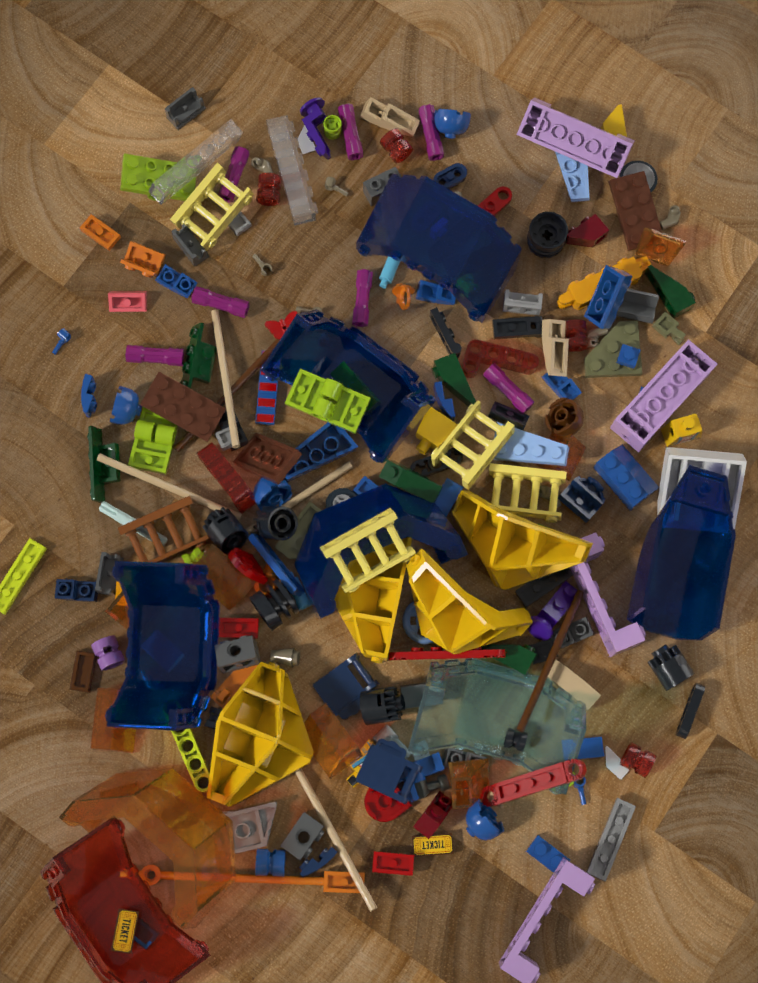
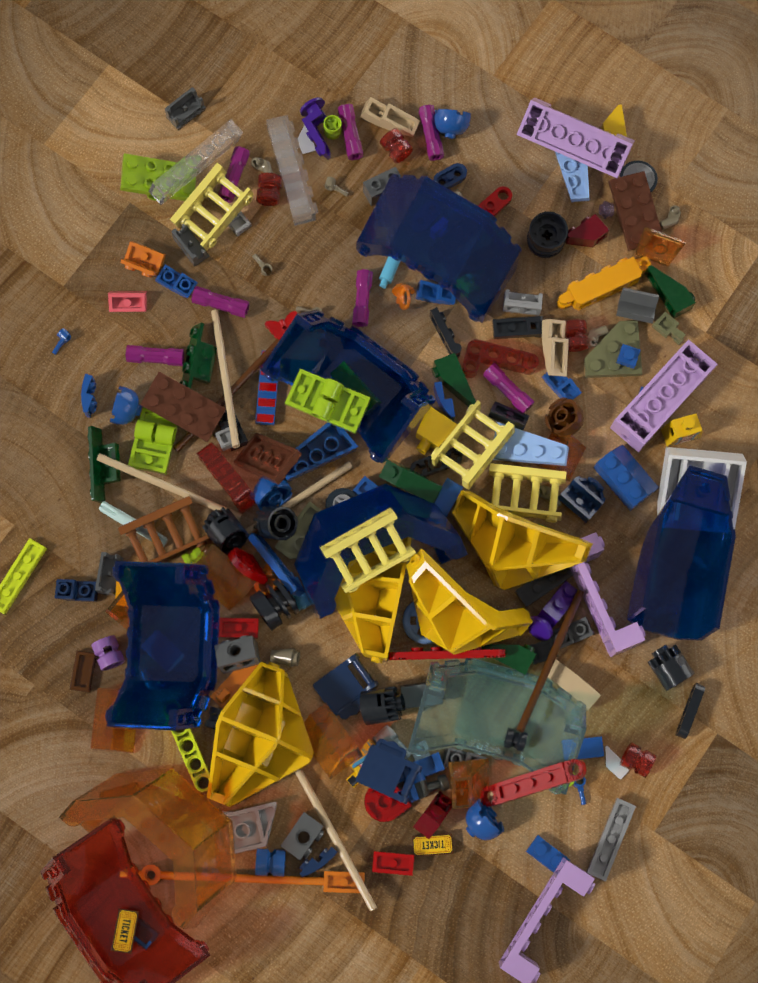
orange plate [80,214,121,251] -> none
blue slope [584,265,633,329] -> none
none -> plate [599,201,614,219]

